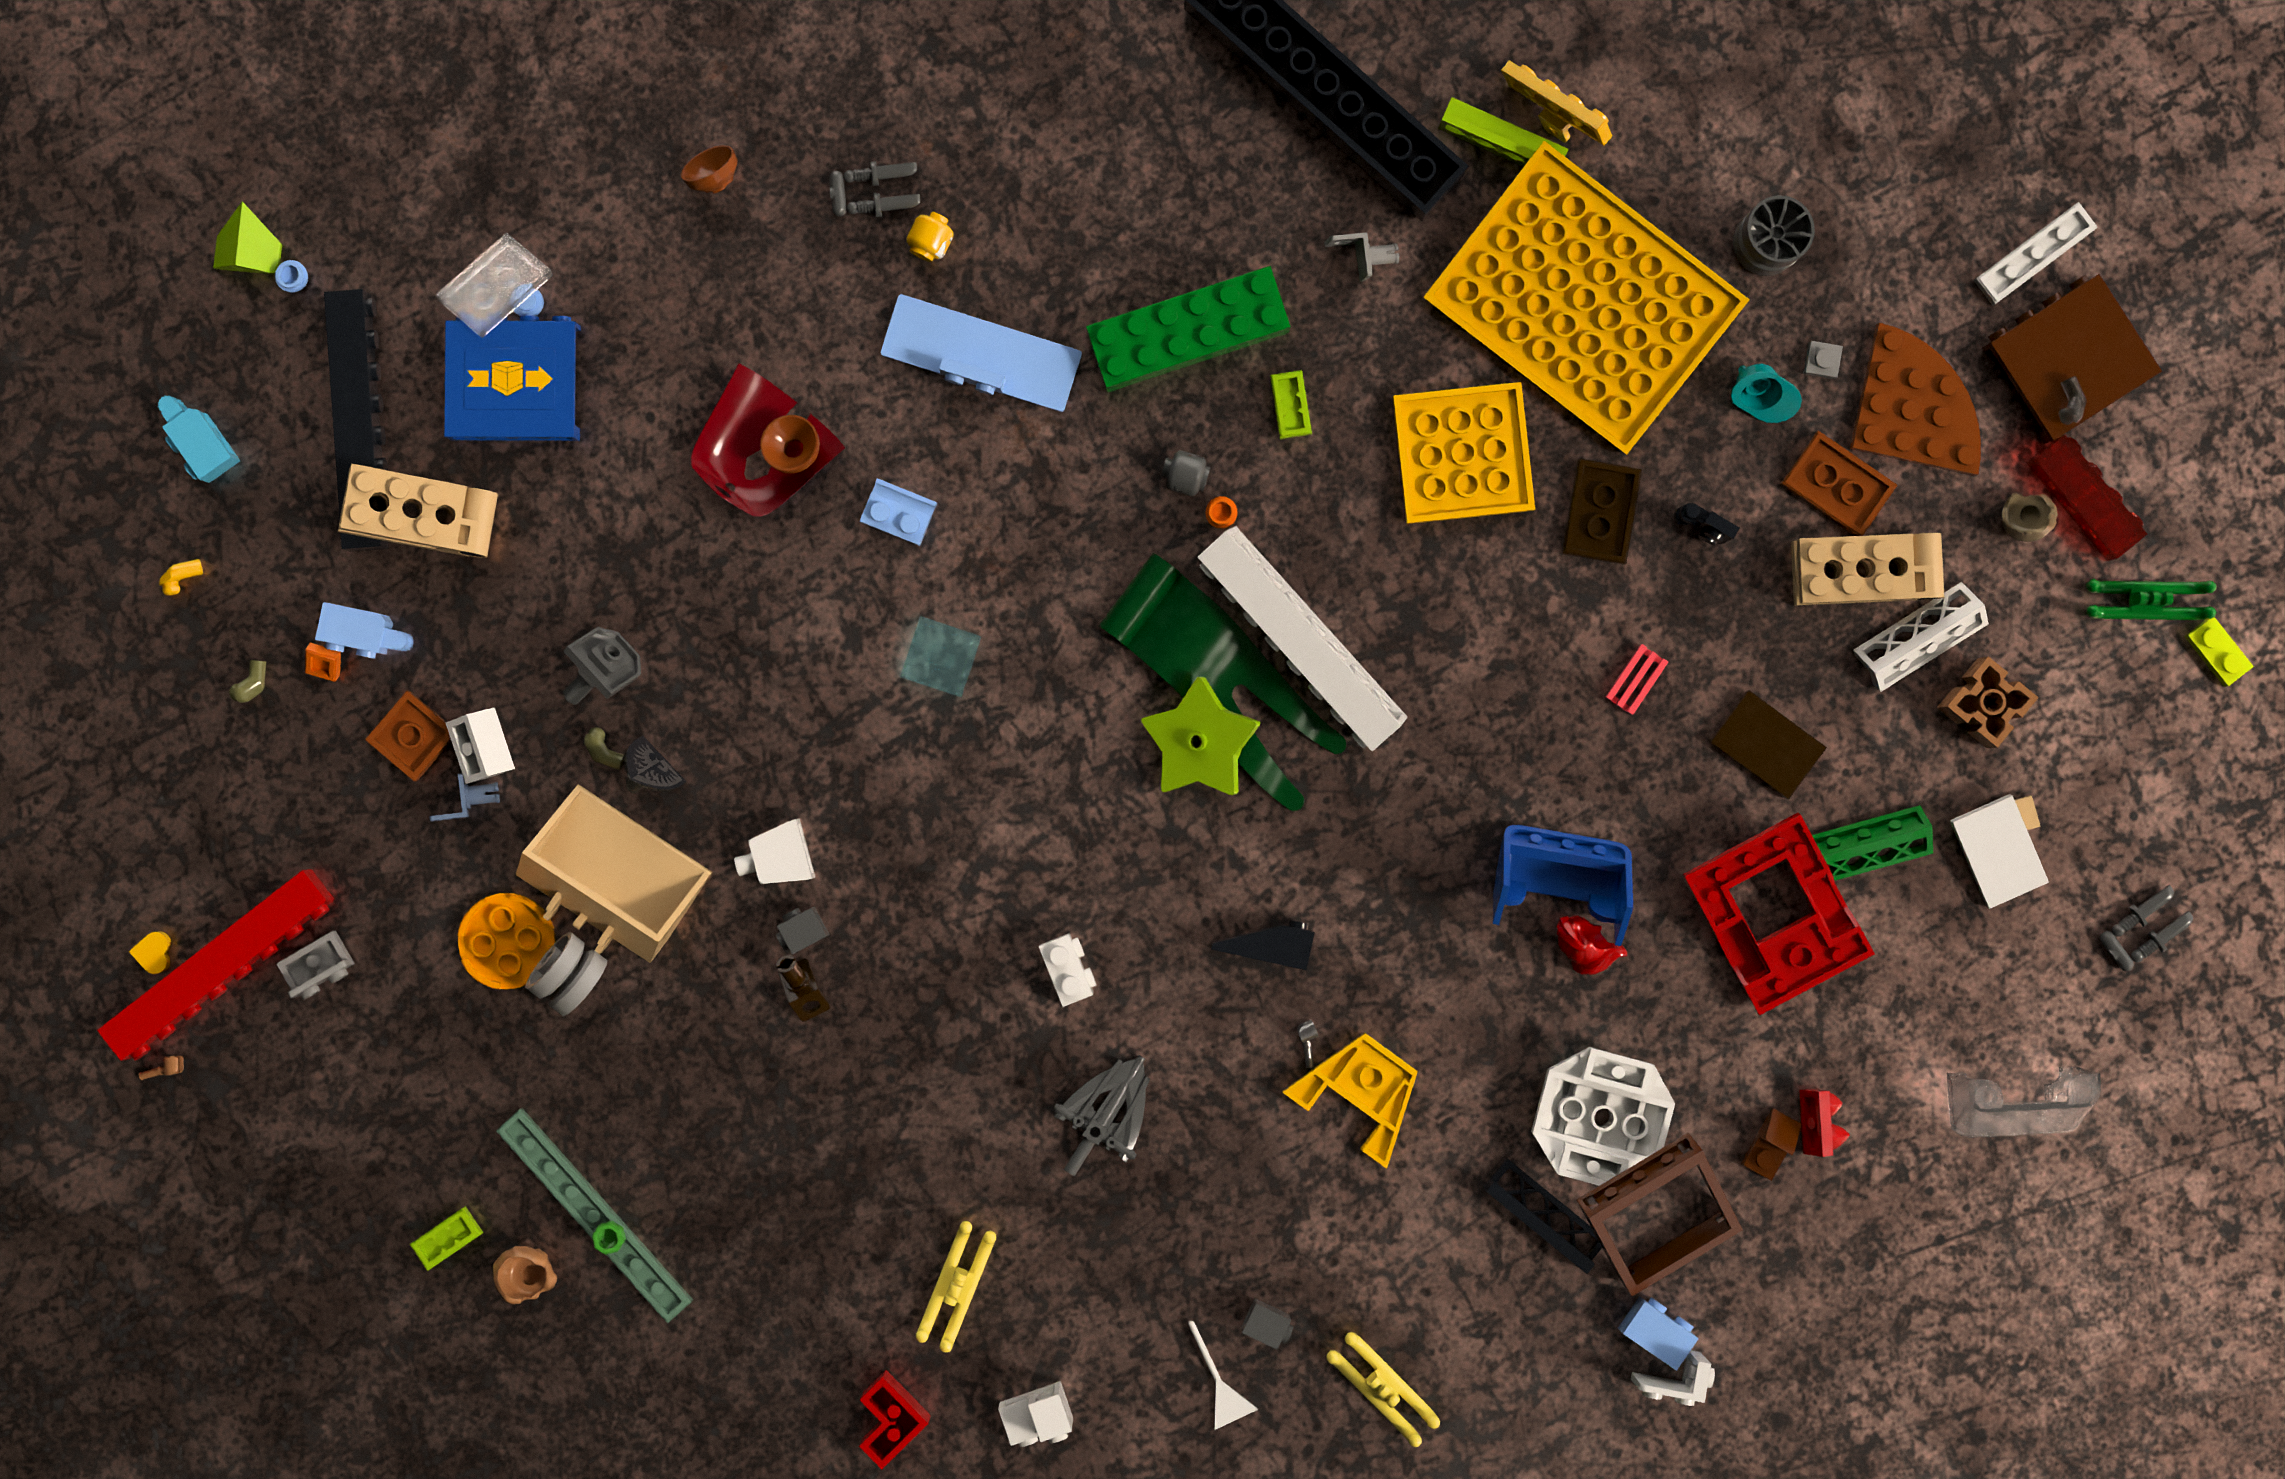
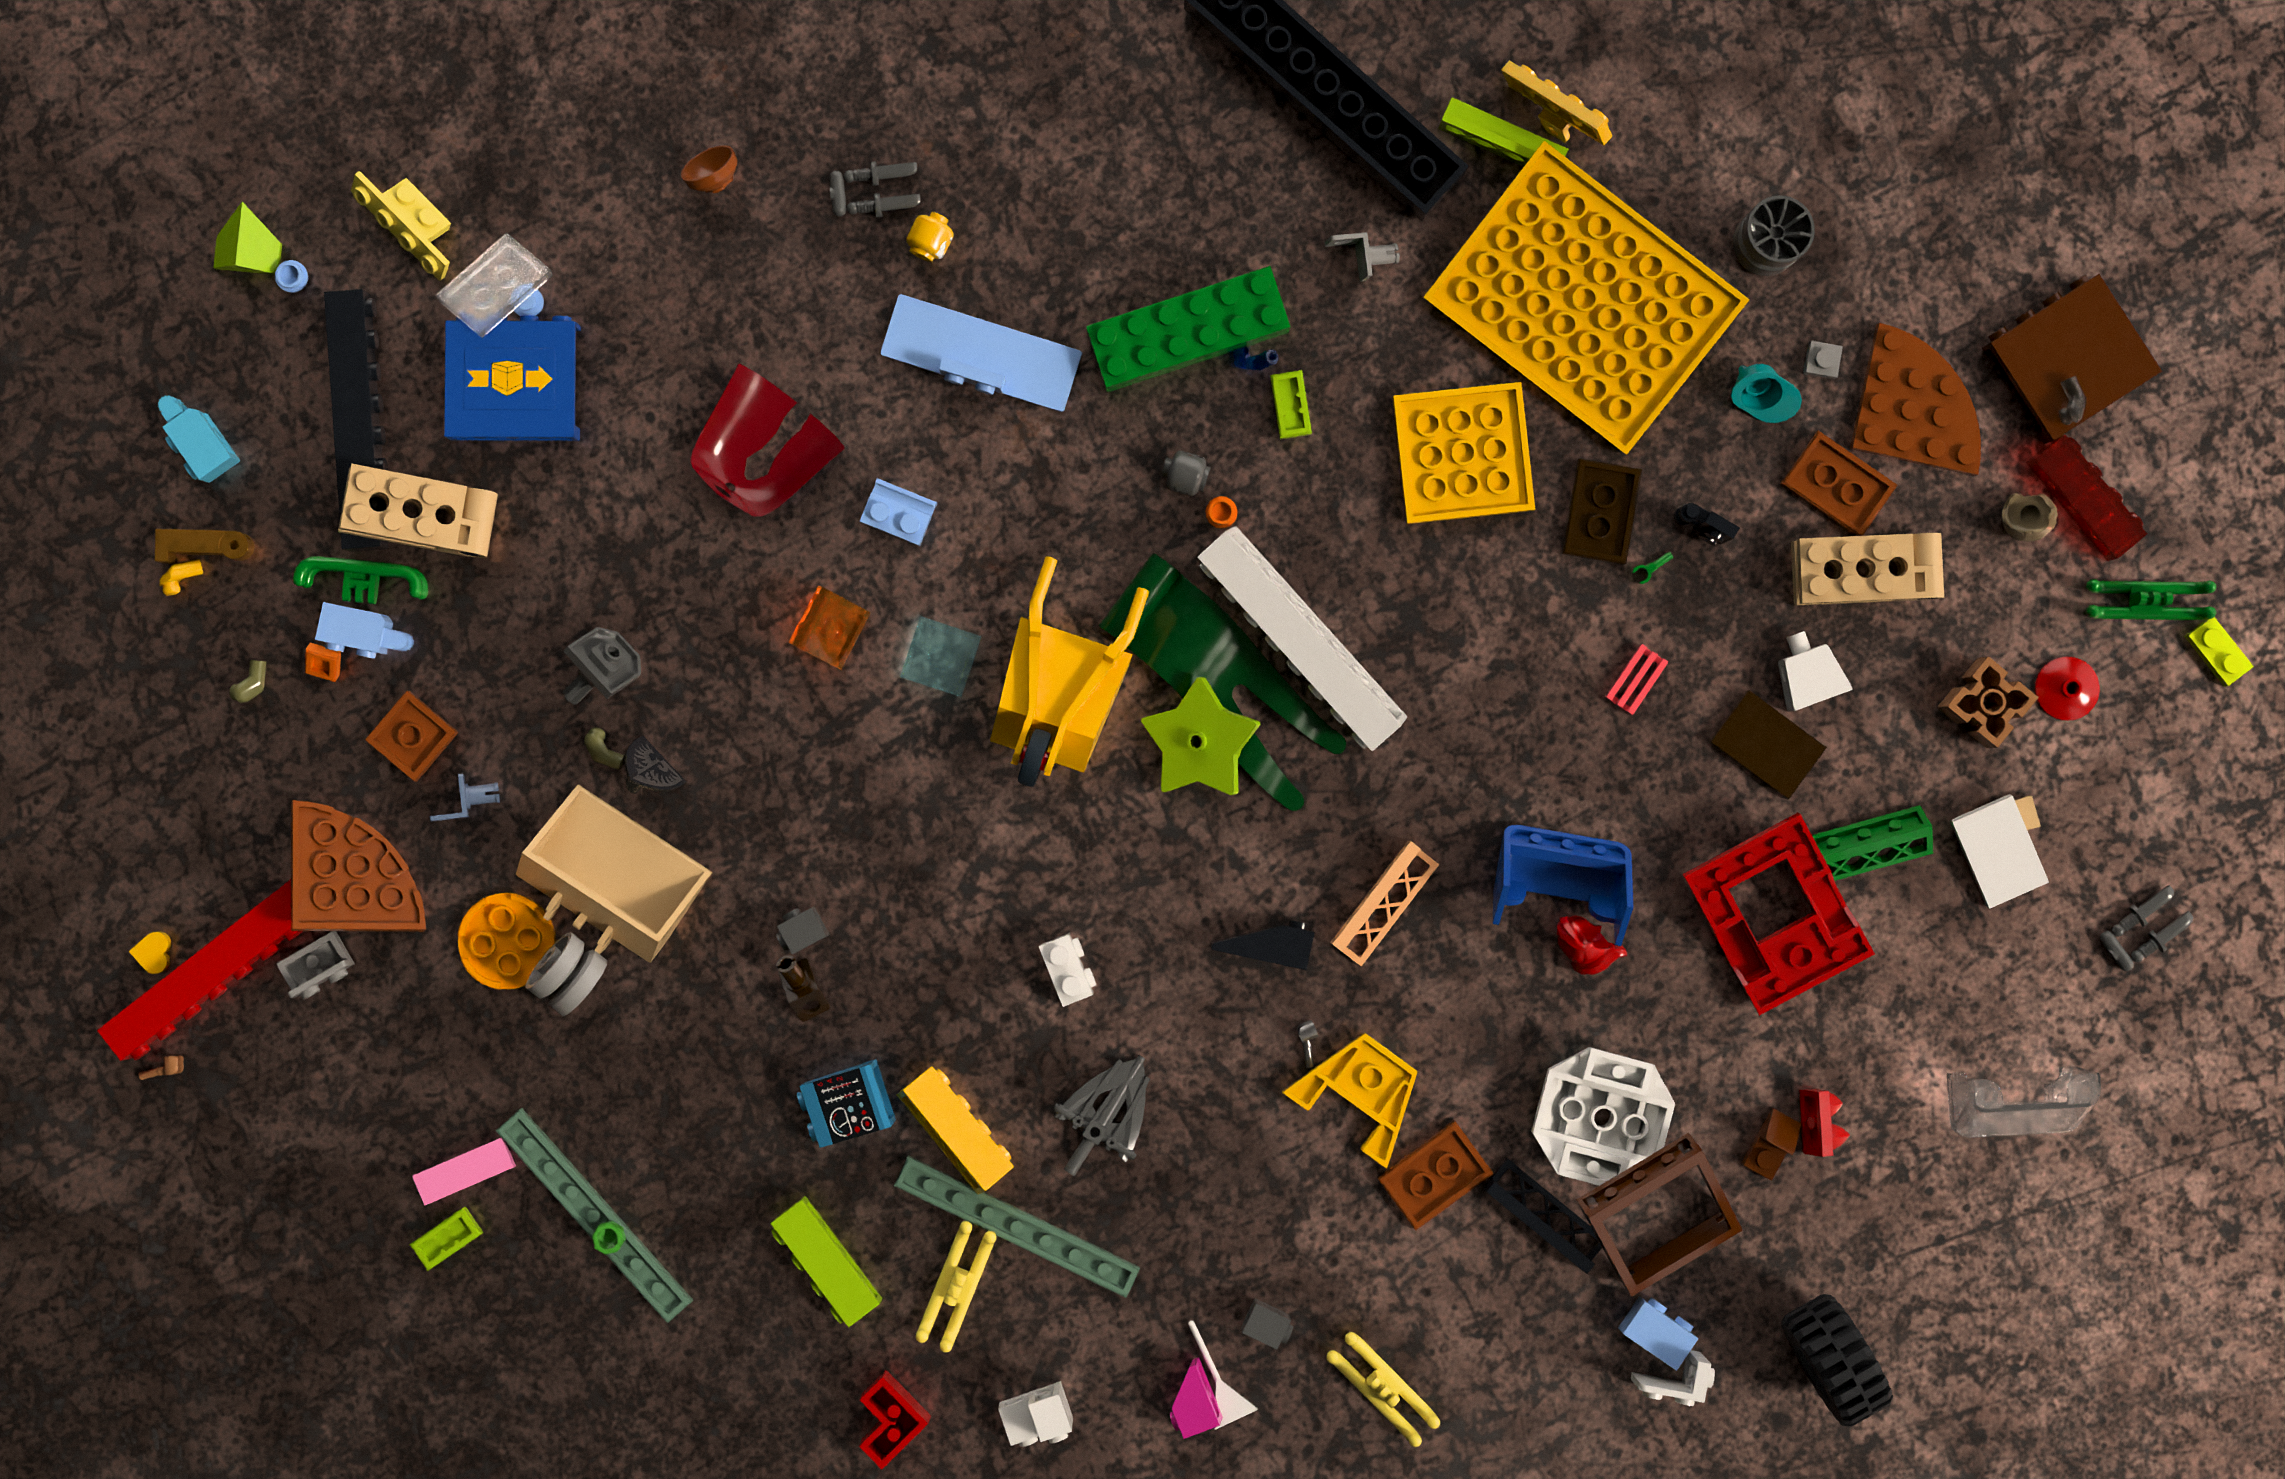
white brick [446,707,515,784] -> none
medium nougat hair [493,1246,558,1305] -> none
white torso [734,819,815,884] -> none
dark orange piece [760,415,820,474] -> none
white fence [1853,582,1989,692] -> none
white tile [1974,202,2098,306] -> none
none -> pearl gold leg [155,529,255,564]
none -> dark orange plate [291,800,426,932]
none -> green piece [293,556,428,604]
none -> light yellow bracket [351,171,451,281]
none -> bright pink tile [412,1137,516,1206]
none -> lime brick [771,1196,883,1328]
none -> clear orange bracket [789,586,871,670]
none -> slope [797,1059,896,1148]
none -> sand green tile [894,1155,1140,1298]
none -> yellow brick [896,1066,1014,1195]
none -> yellow piece [990,556,1149,787]
none -> dark pink slope [1170,1357,1223,1439]
none -> clear blue arm [1233,347,1279,371]
none -> light nougat fence [1330,841,1439,966]
none -> dark orange tile [1377,1120,1494,1230]
none -> green hand [1632,552,1673,584]
none -> white torso [1778,631,1853,712]
none -> black tyre [1781,1294,1893,1427]
none -> red dish [2035,657,2100,721]

